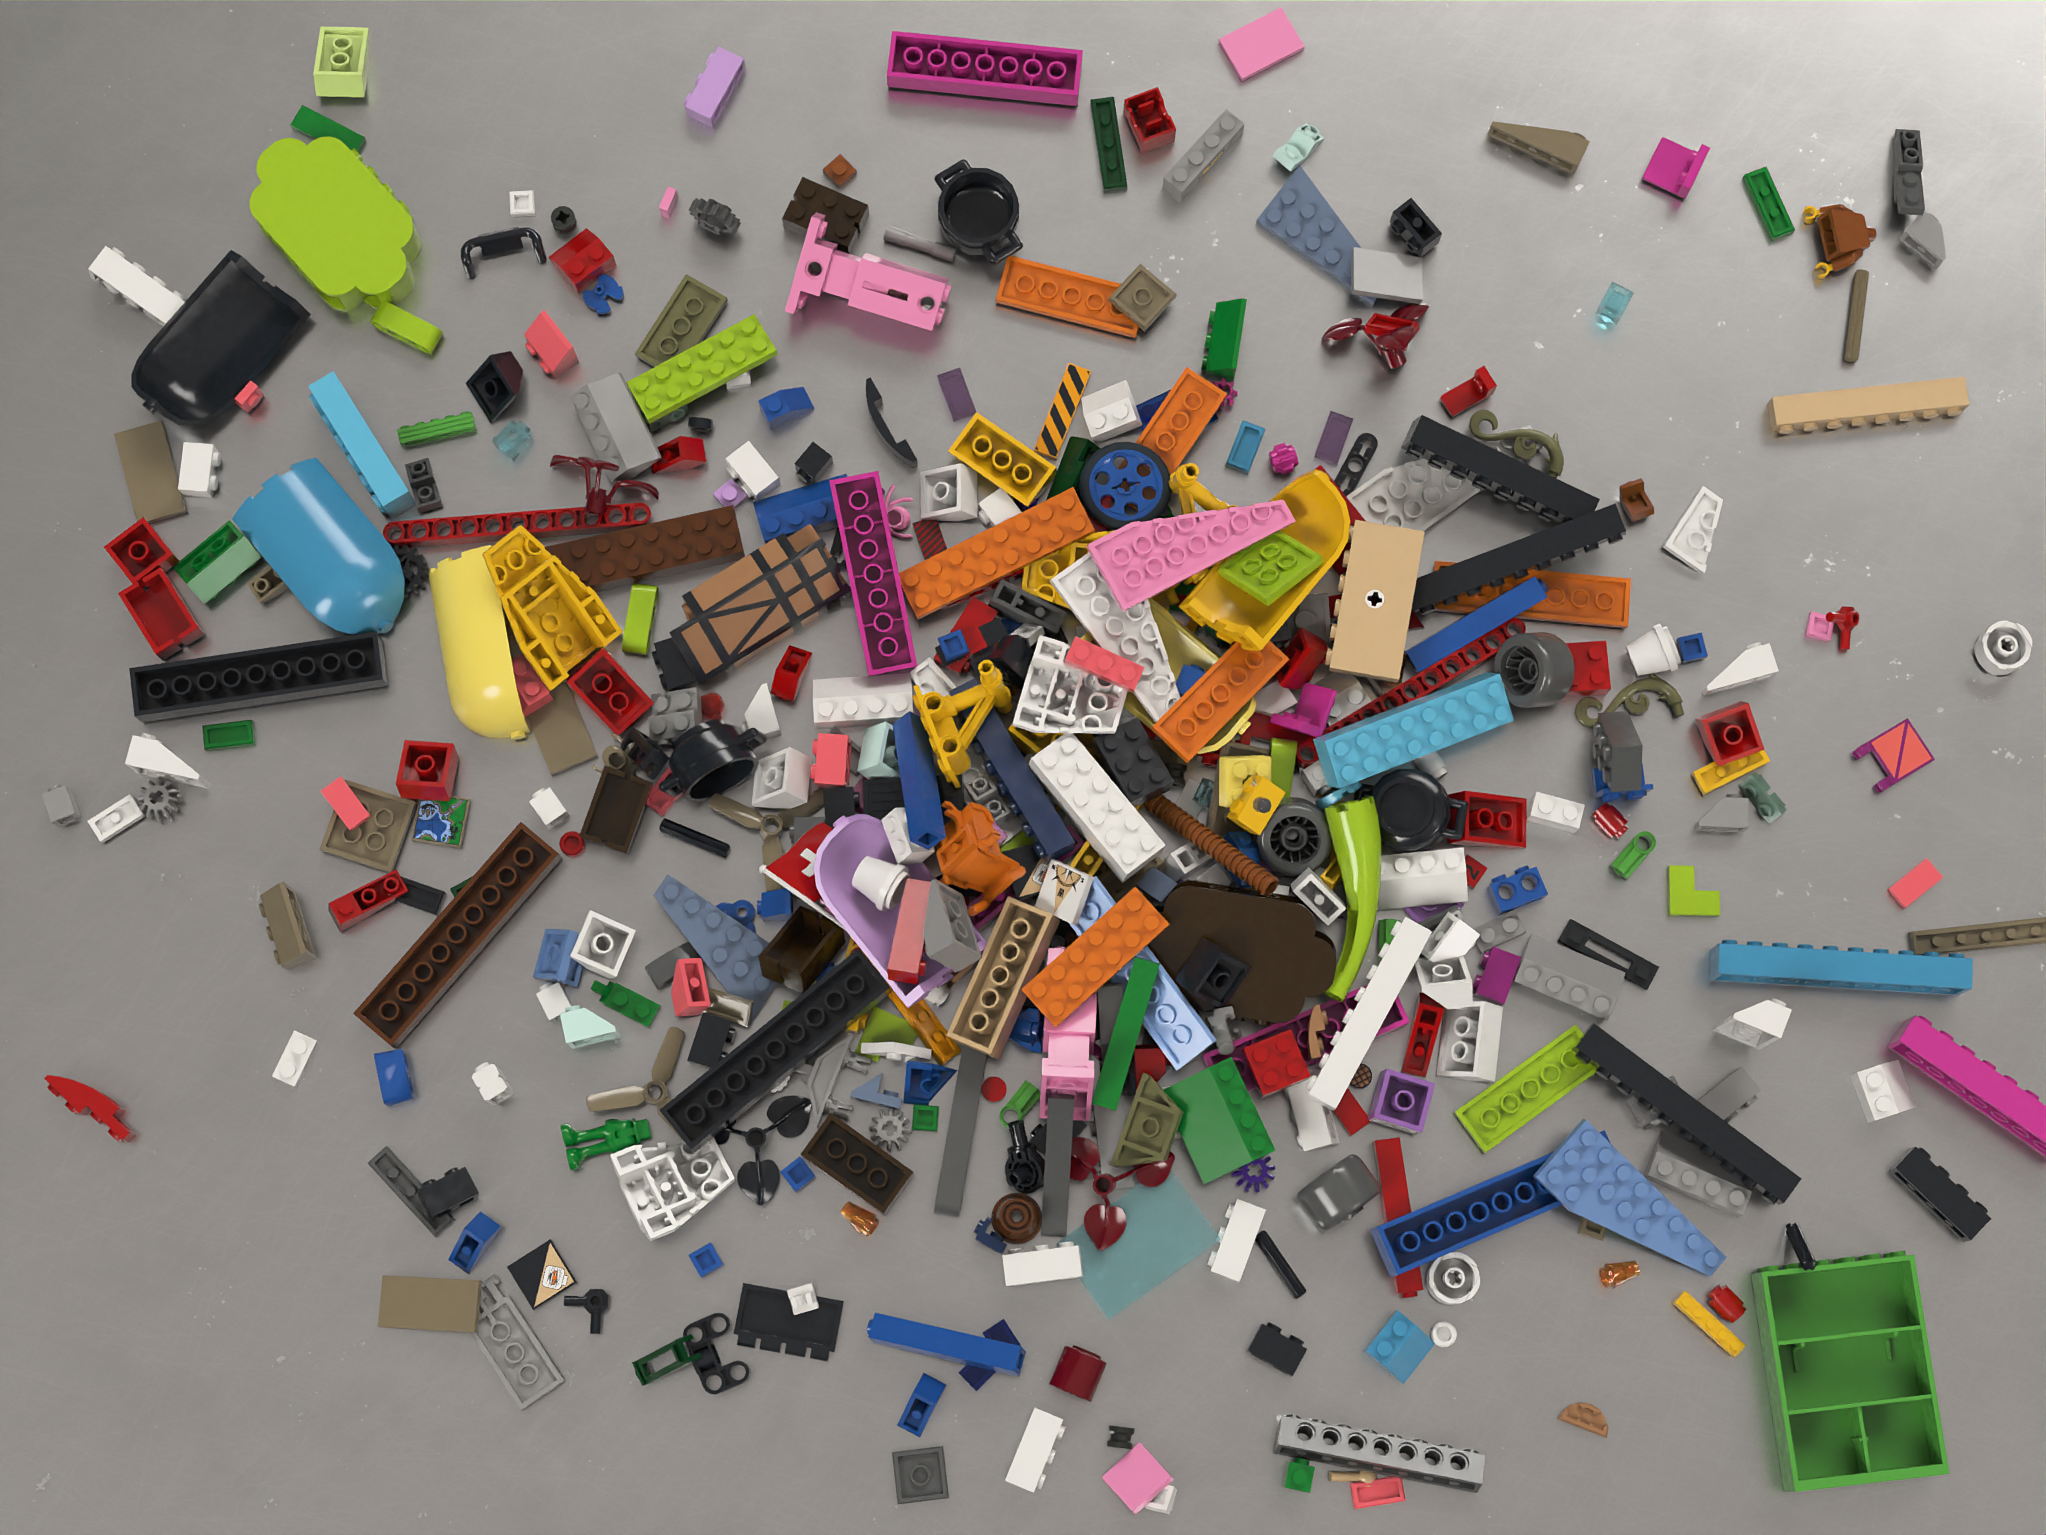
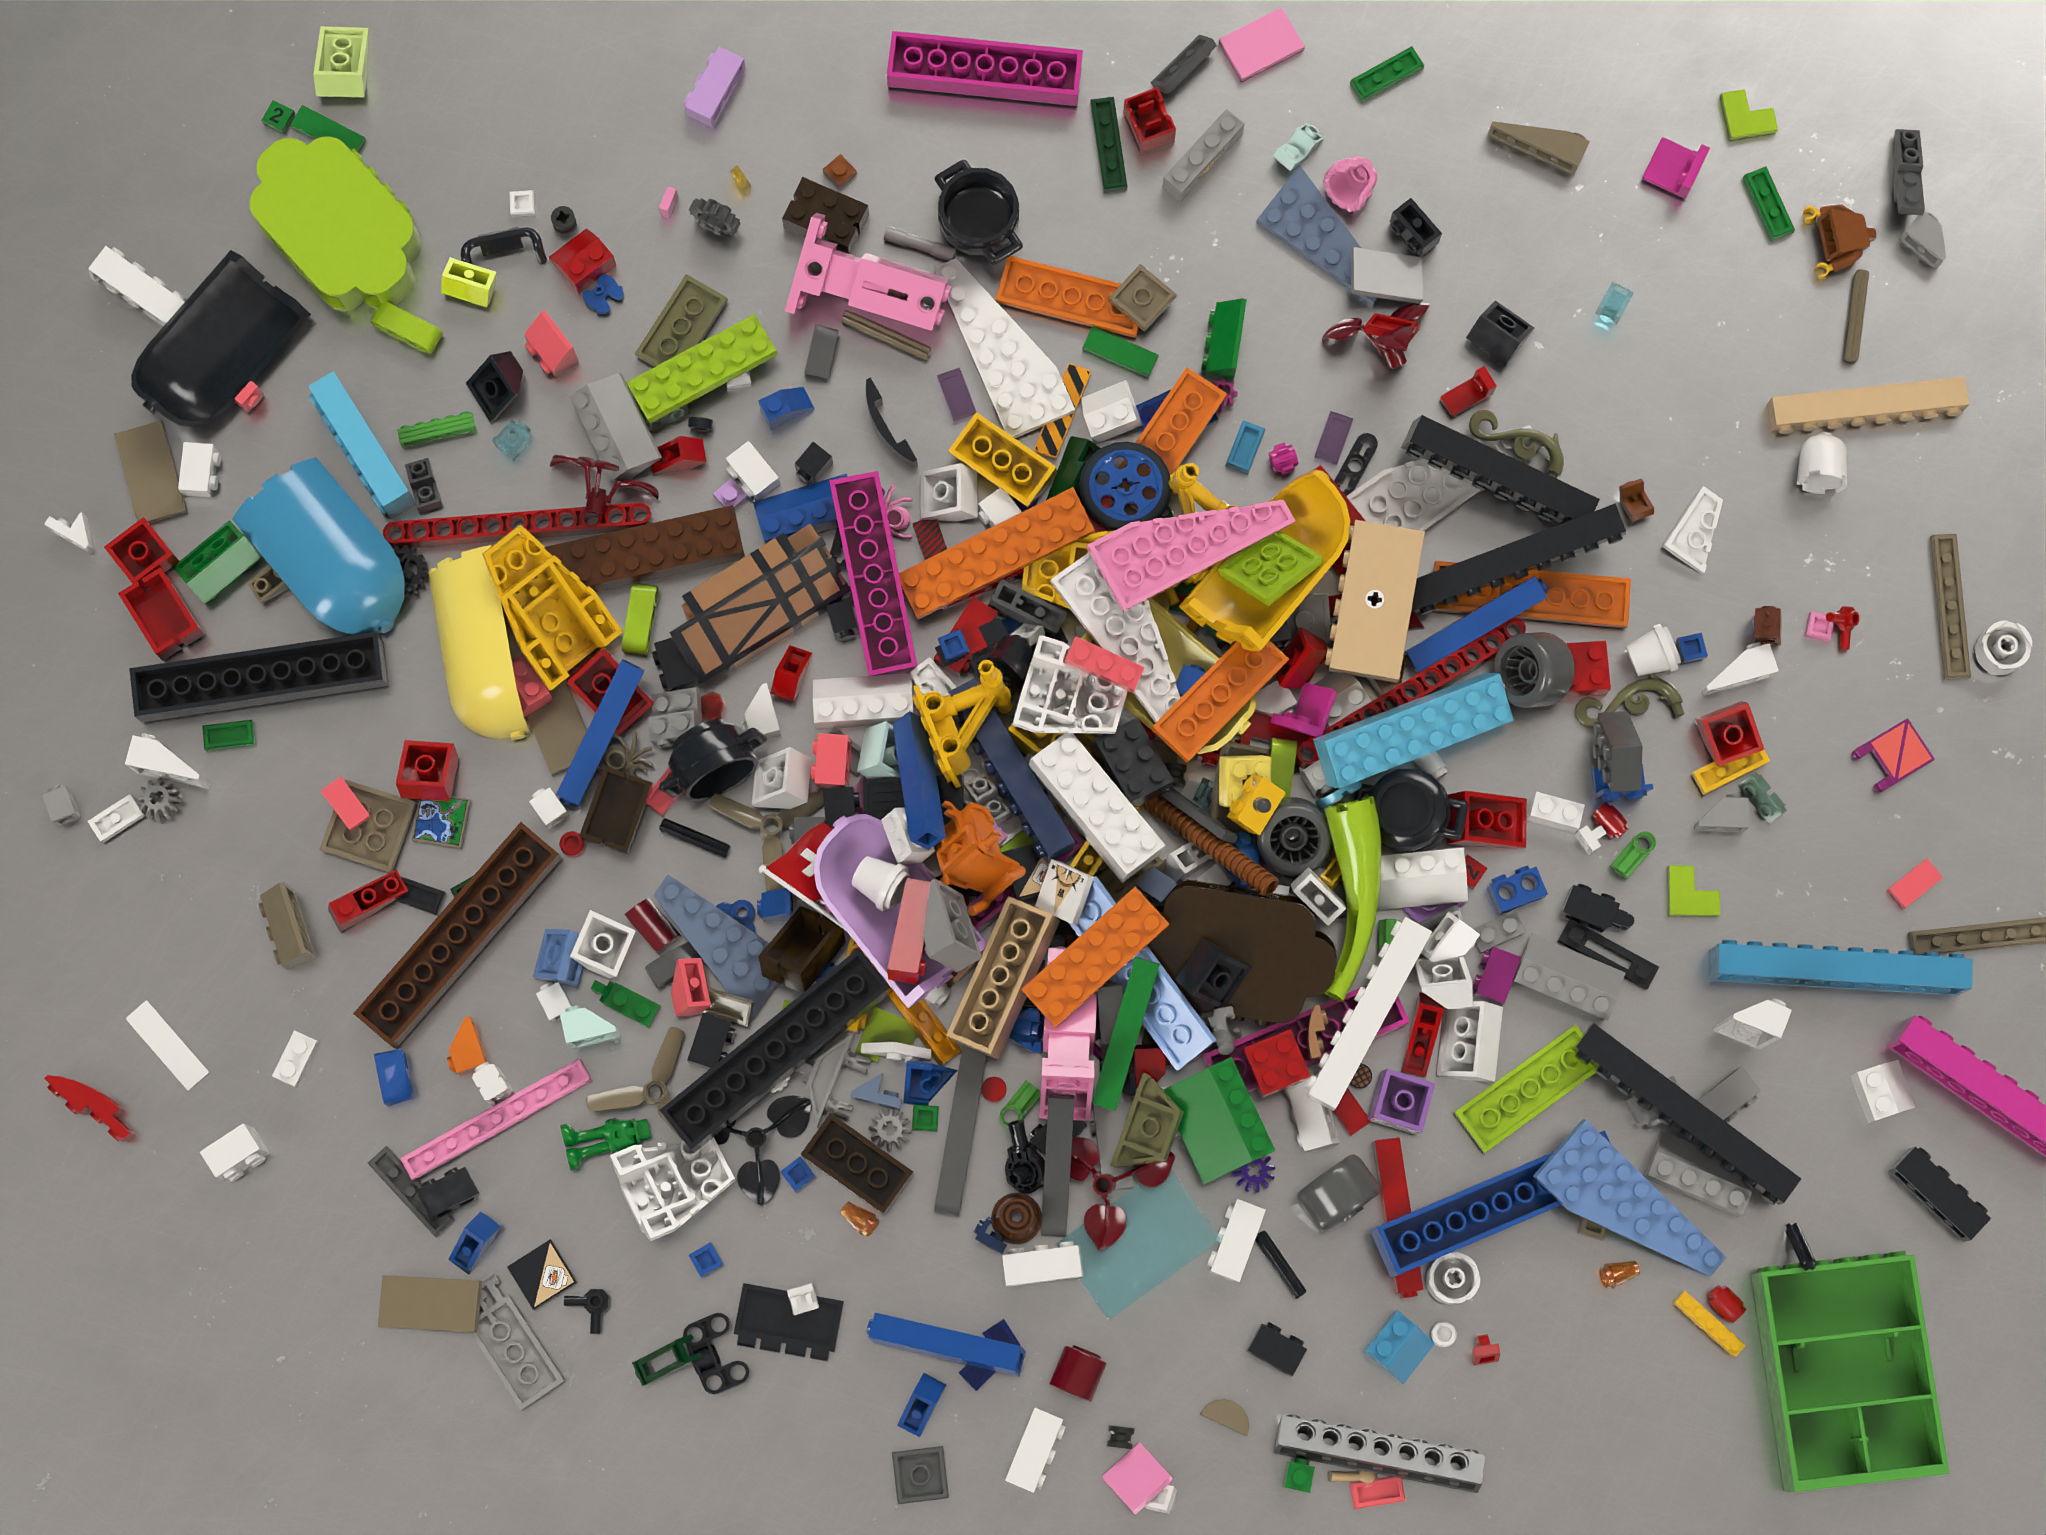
black hinge [621,726,670,780] -> none
medium nougat tile [1557,1402,1608,1438] -> none
none -> white slope [44,512,94,554]
none -> white sticker [125,1000,209,1091]
none -> white brick [200,1123,270,1182]
none -> green tile [261,100,295,133]
none -> bright pink tile [400,1058,592,1181]
none -> neon yellow brick [441,257,496,307]
none -> orange slope [447,1016,487,1076]
none -> blue brick [556,659,645,807]
none -> dark red brick [624,898,682,955]
none -> clear yellow tile [730,165,751,190]
none -> dark grey slope [804,324,839,379]
none -> black brick [826,599,859,640]
none -> dark tan axle [841,310,931,360]
none -> white wing [934,258,1076,438]
none -> green tile [1082,326,1159,378]
none -> dark grey plate [1150,34,1217,94]
none -> dark grey tile [1162,787,1238,844]
none -> dark tan tile [1200,1399,1249,1436]
none -> bright pink hair [1323,156,1377,213]
none -> green tile [1350,46,1424,102]
none -> black slope [1466,300,1535,365]
none -> red tile [1472,1334,1501,1366]
none -> black hinge [1559,884,1635,933]
none -> white tile [1575,825,1607,855]
none -> lime tile [1720,89,1778,140]
none -> copper head [1753,606,1782,645]
none -> white cylinder [1797,432,1848,494]
none -> dark tan tile [1930,534,1971,680]

